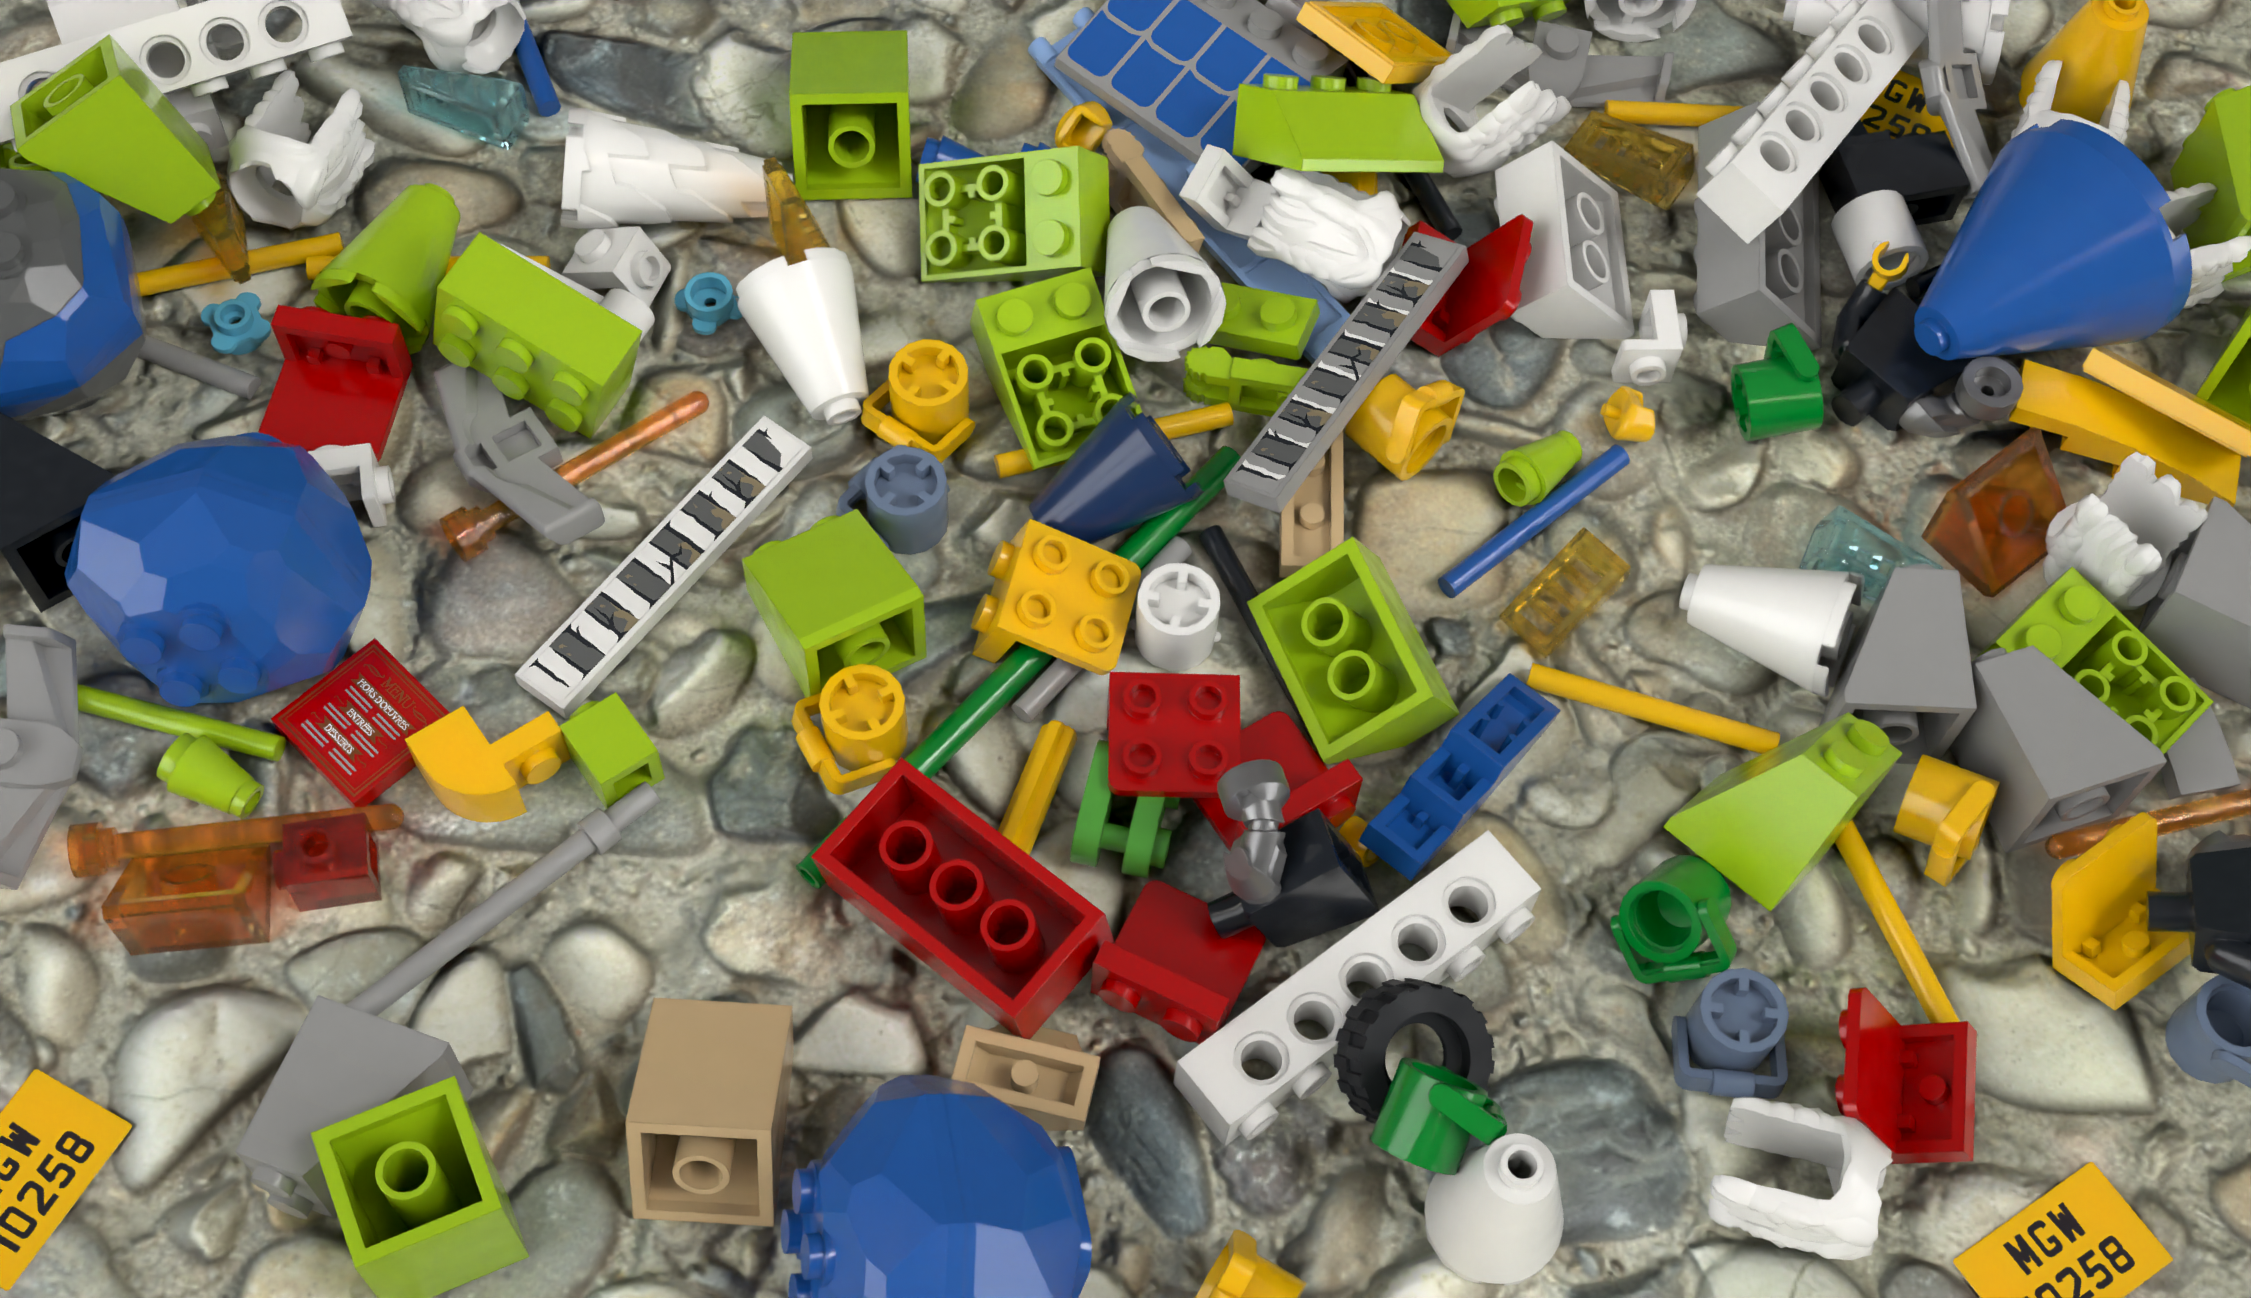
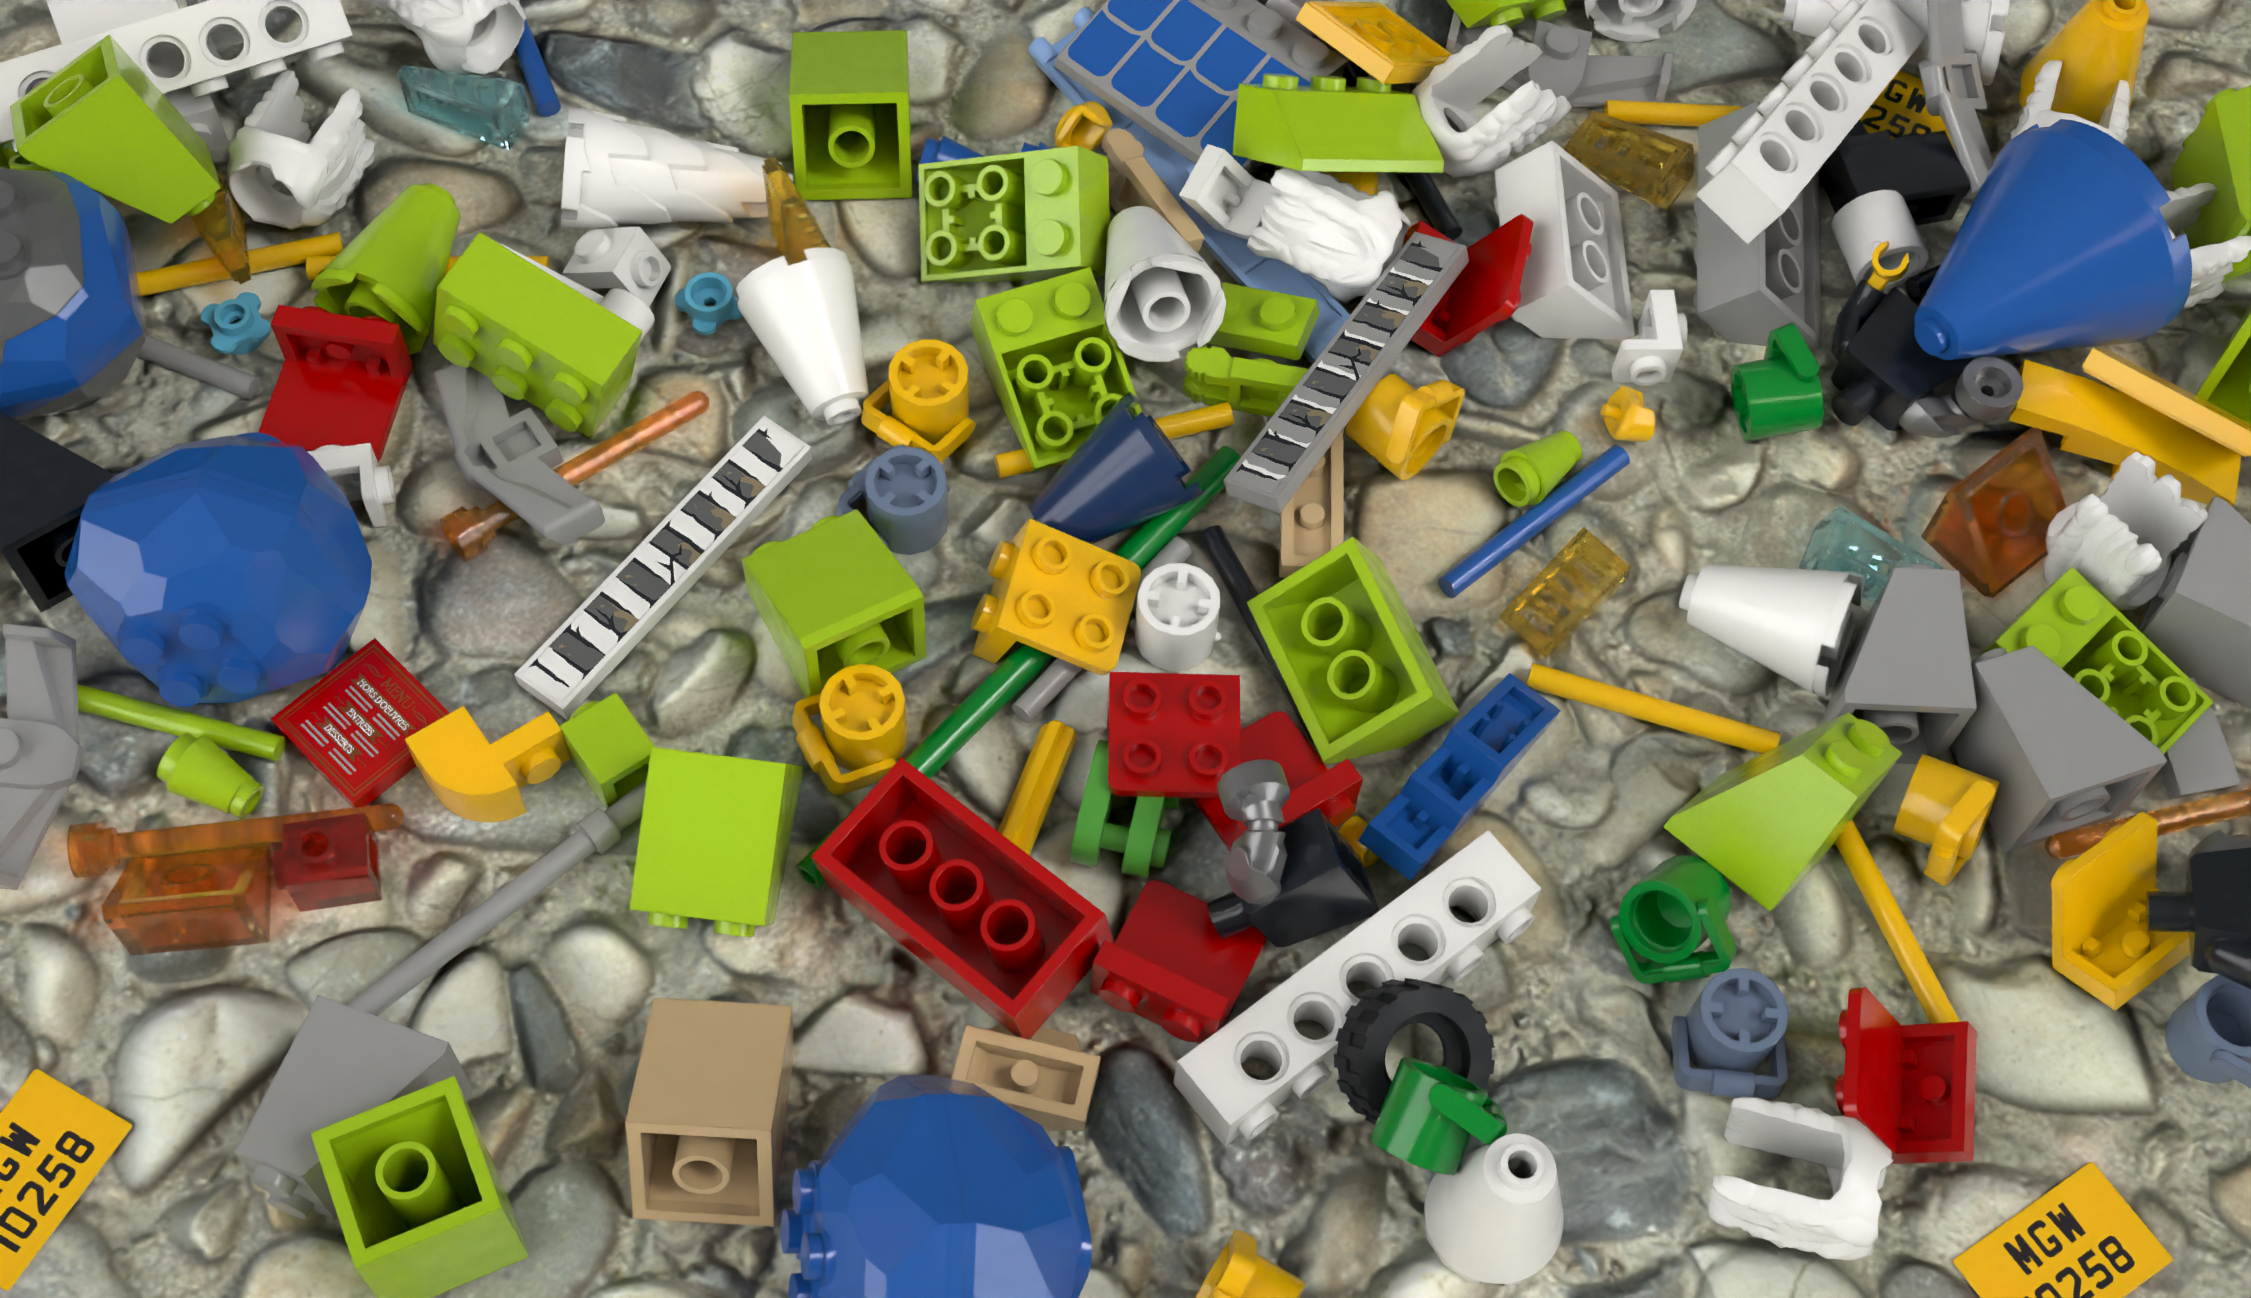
none -> lime slope [629,747,804,937]

